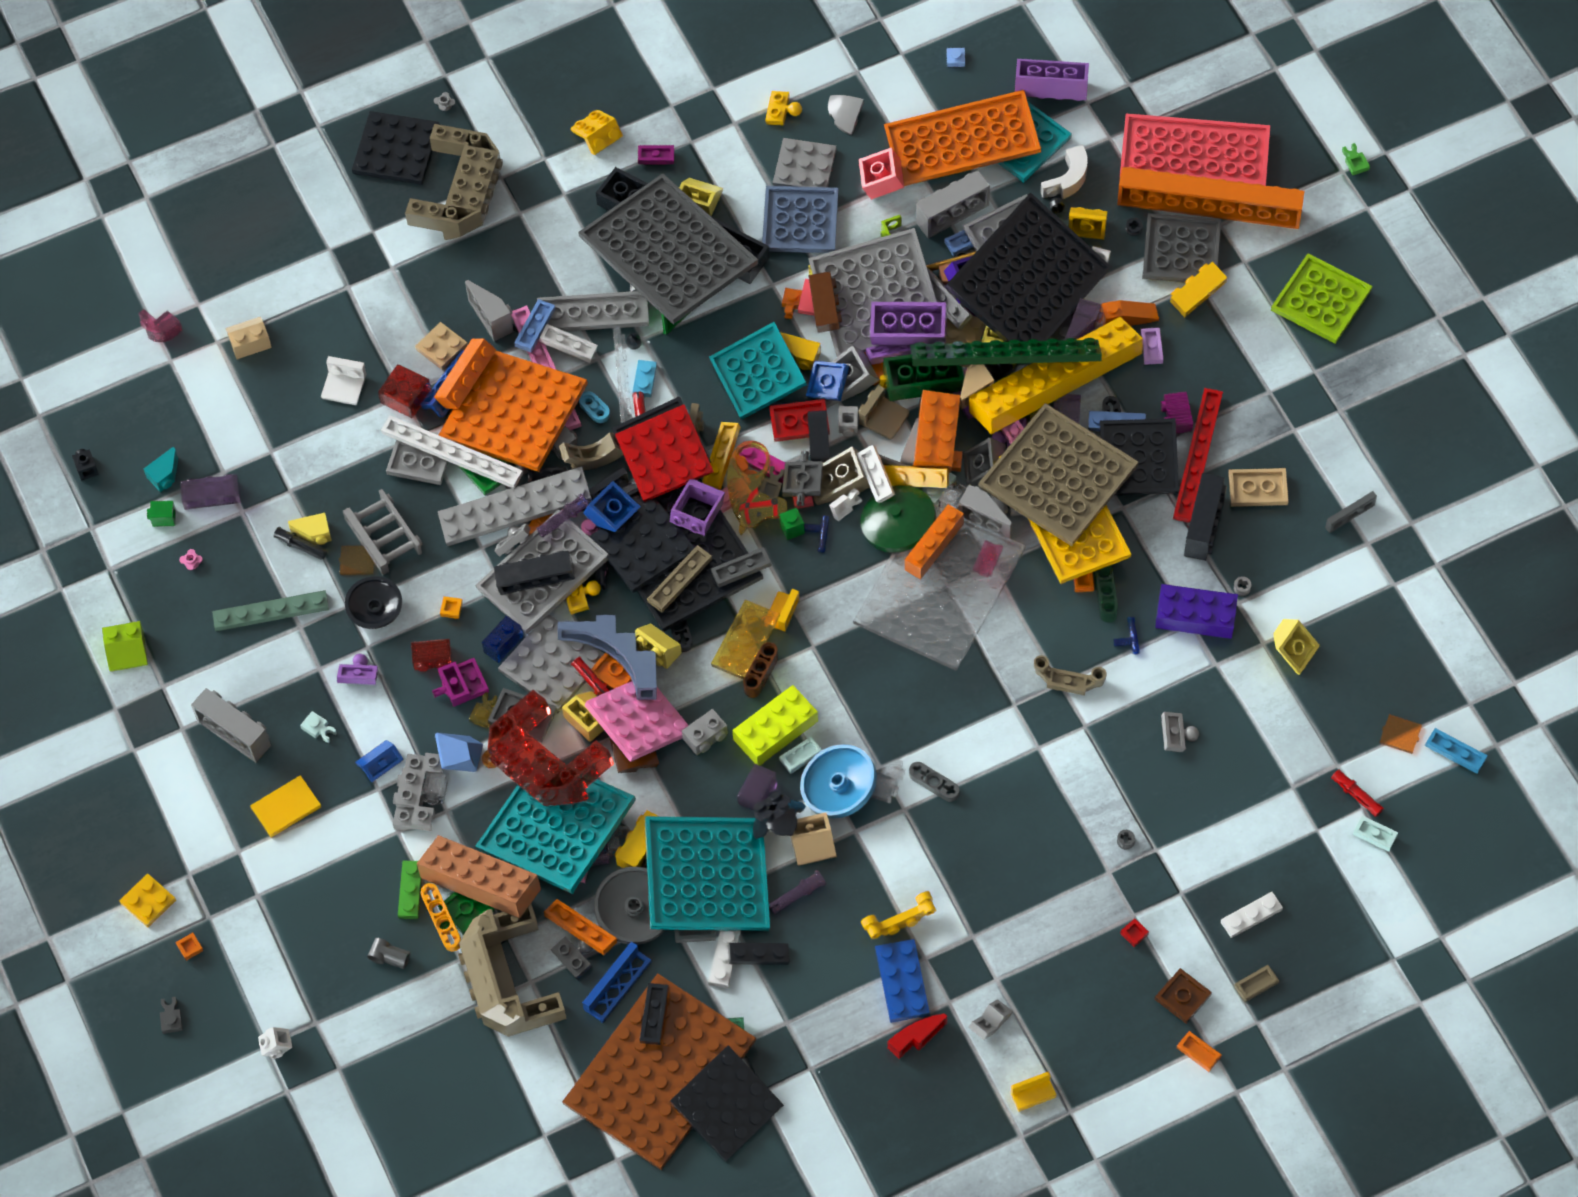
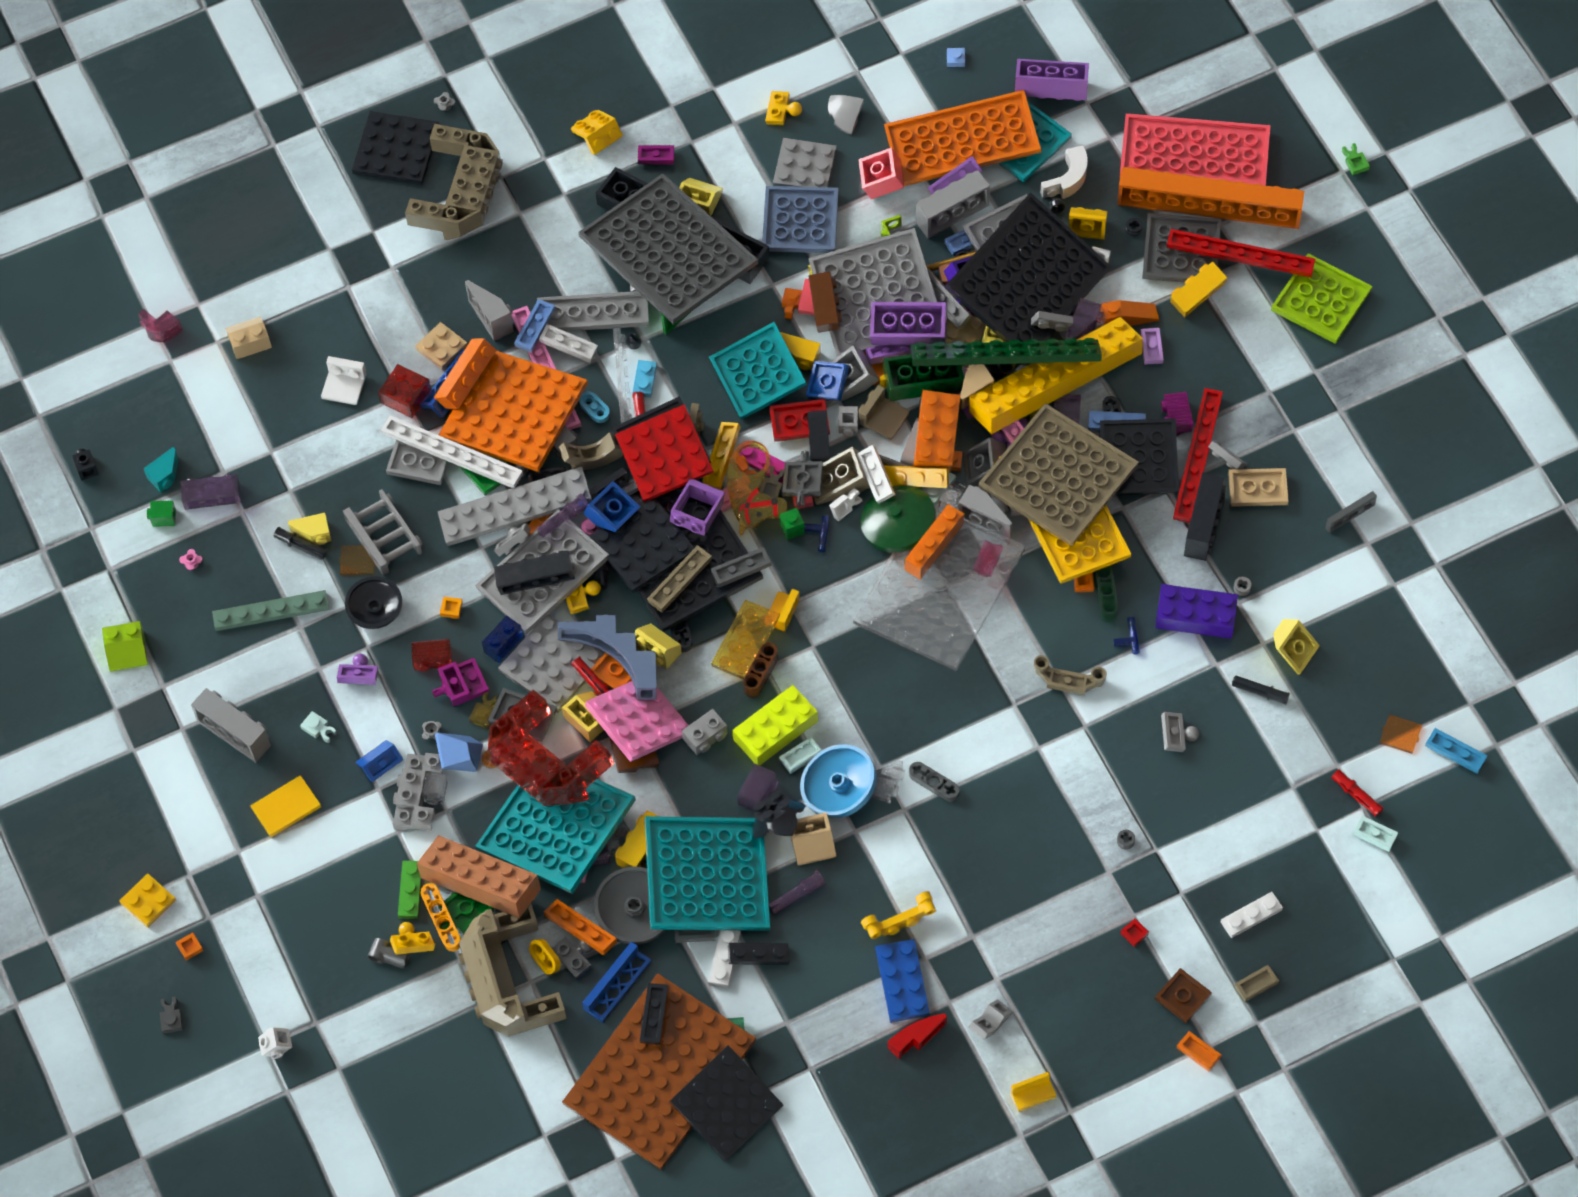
none -> yellow plate [390,922,435,955]
none -> light grey plate [422,721,442,740]
none -> yellow plate [529,939,561,974]
none -> medium lavender plate [928,156,983,194]
none -> light grey plate [1031,311,1073,331]
none -> red plate [1166,229,1316,278]
none -> light grey plate [1208,441,1247,470]
none -> black axle [1232,676,1290,705]

